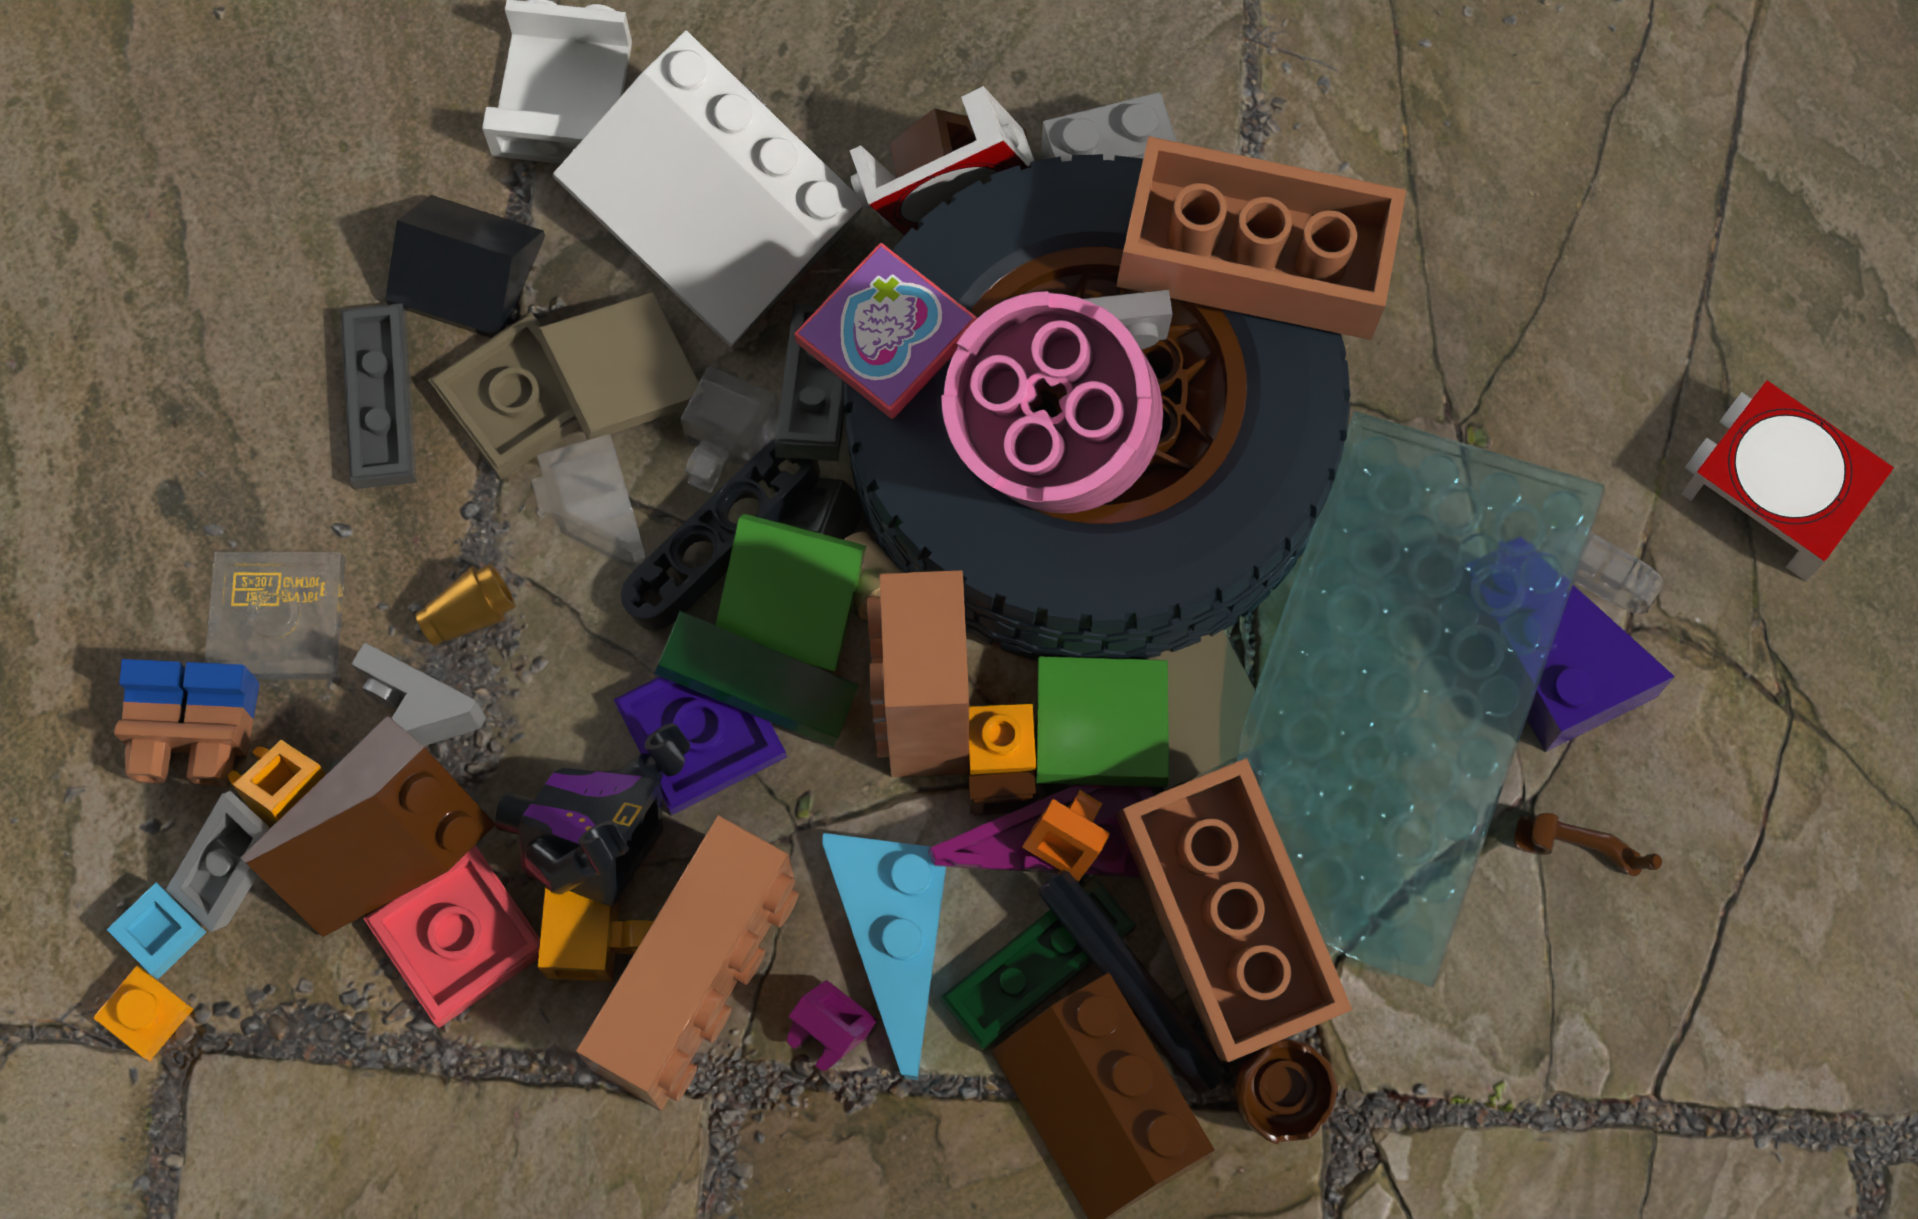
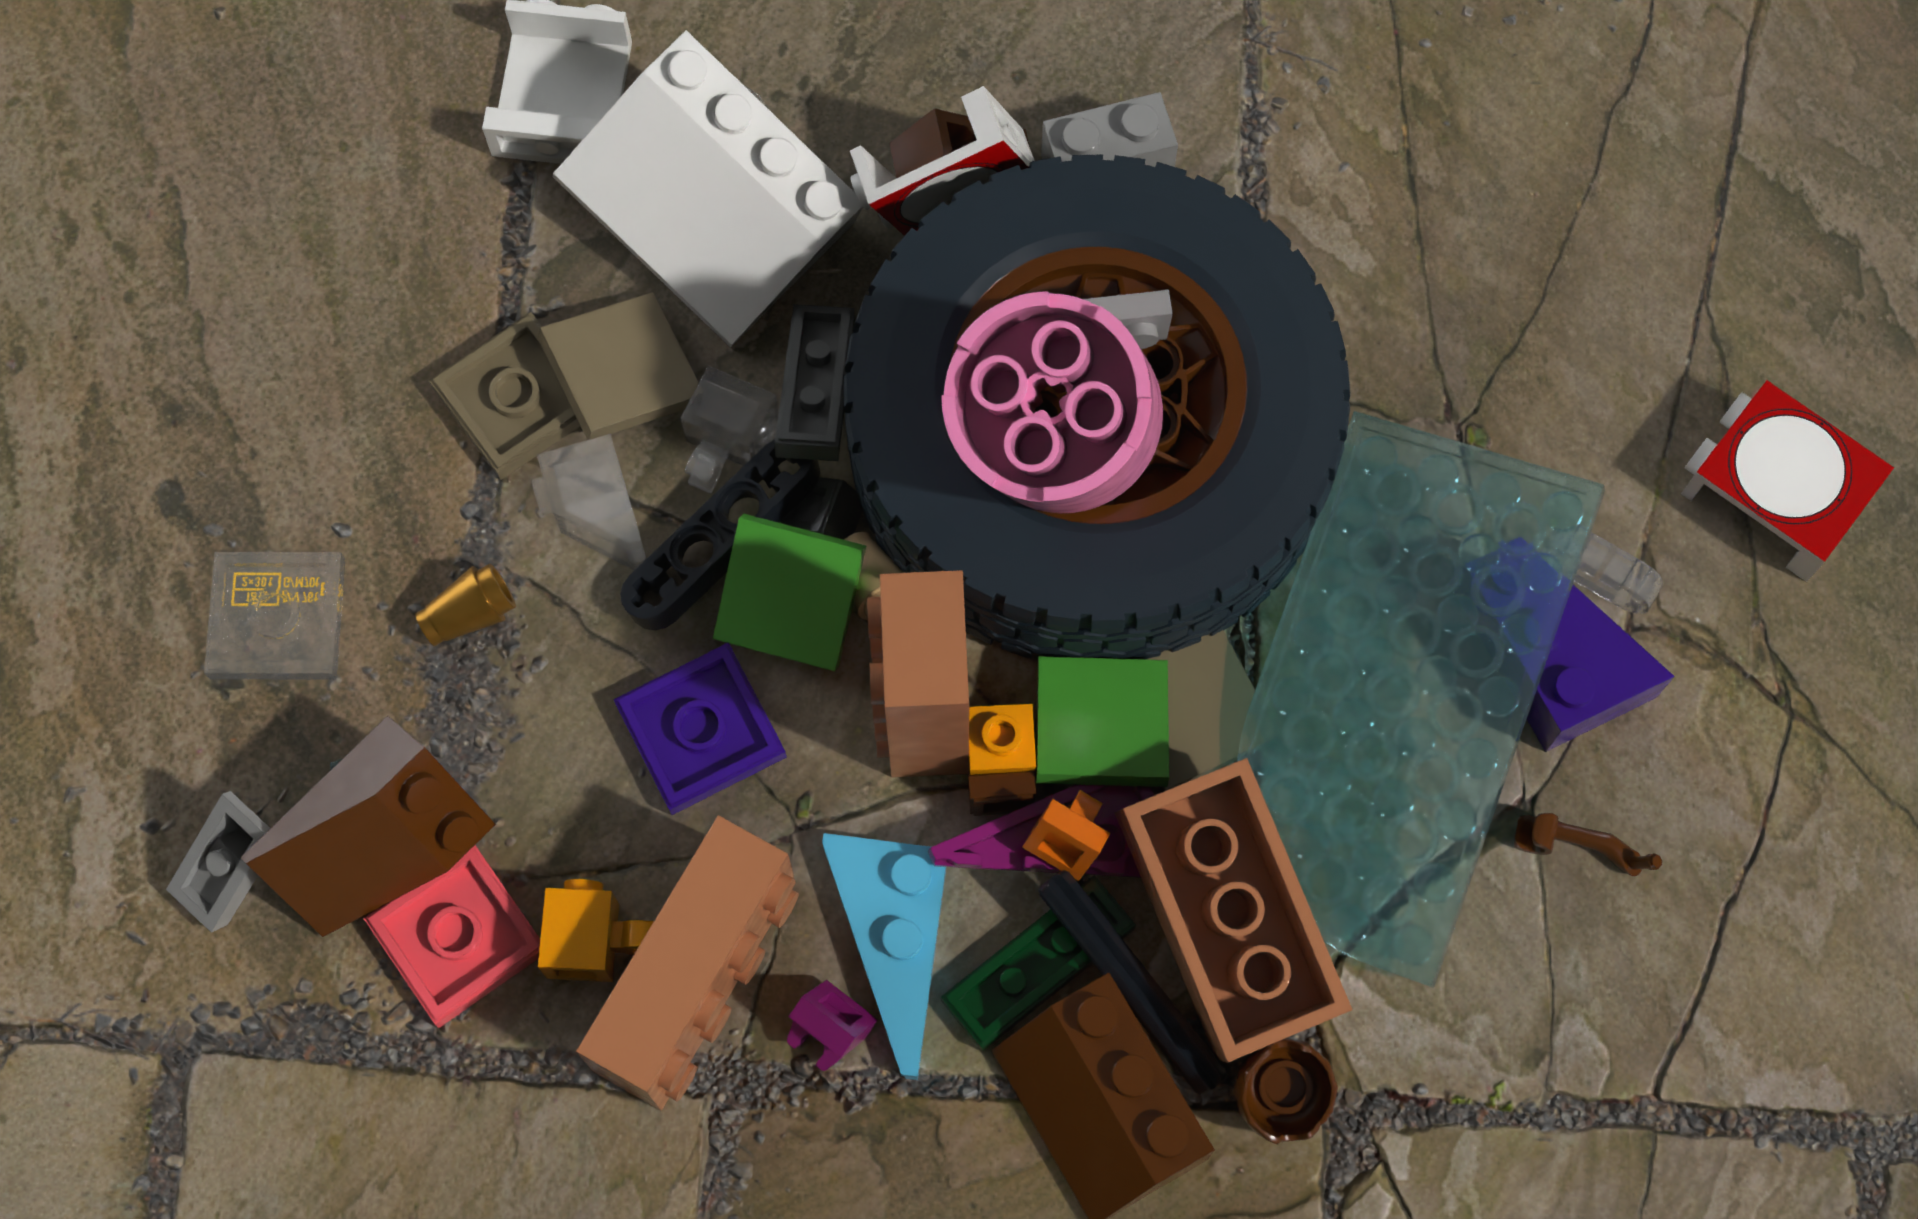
light orange plate [93,965,194,1061] -> none
medium azure plate [107,883,207,979] -> none
nougat hips [114,659,260,787] -> none
light orange brick [227,740,326,828] -> none
dark grey tile [341,303,417,489] -> none
light grey slope [351,643,486,746] -> none
black slope [385,195,545,338] -> none
black torso [495,723,691,907] -> none
dark green tile [654,611,858,747] -> none
tile [794,243,977,420] -> none
nougat brick [1116,136,1406,340] -> none

